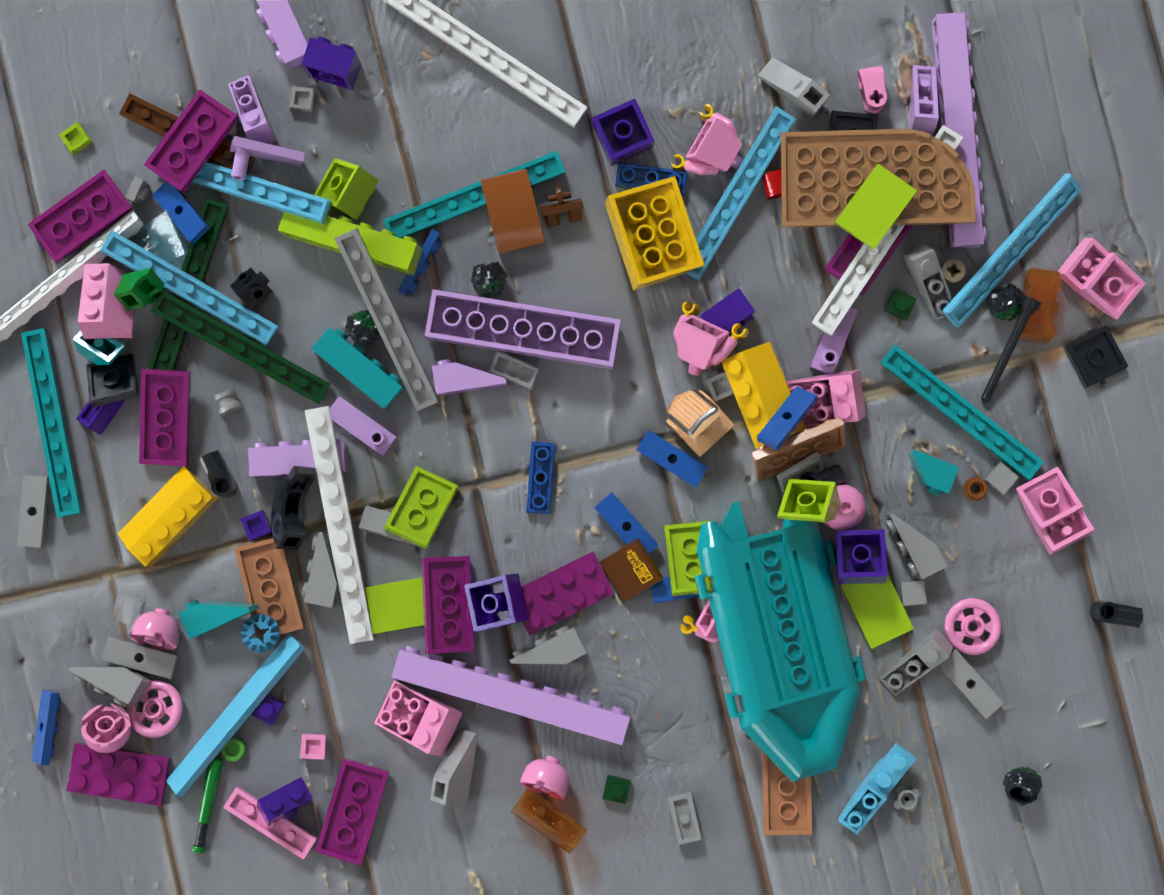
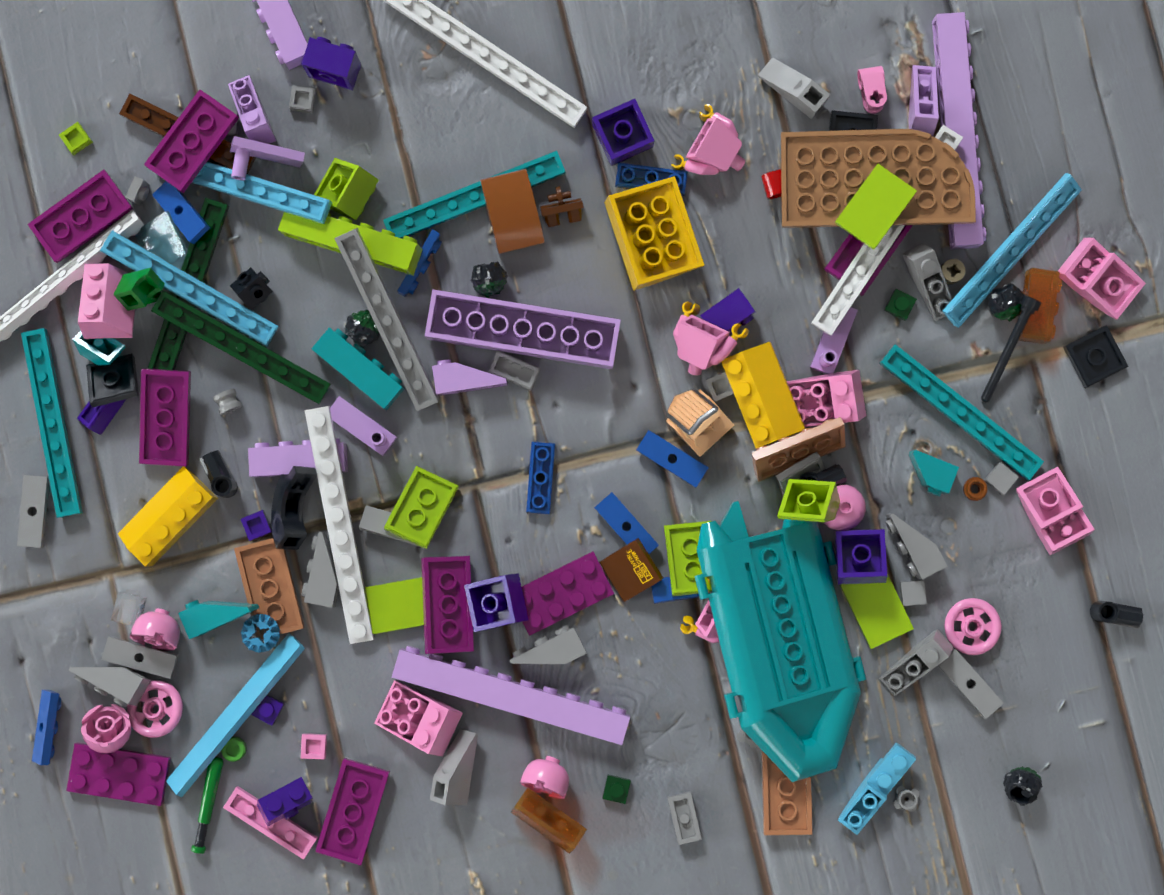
medium azure tile [686,106,796,281] -> none
blue tile [757,386,818,451] -> none

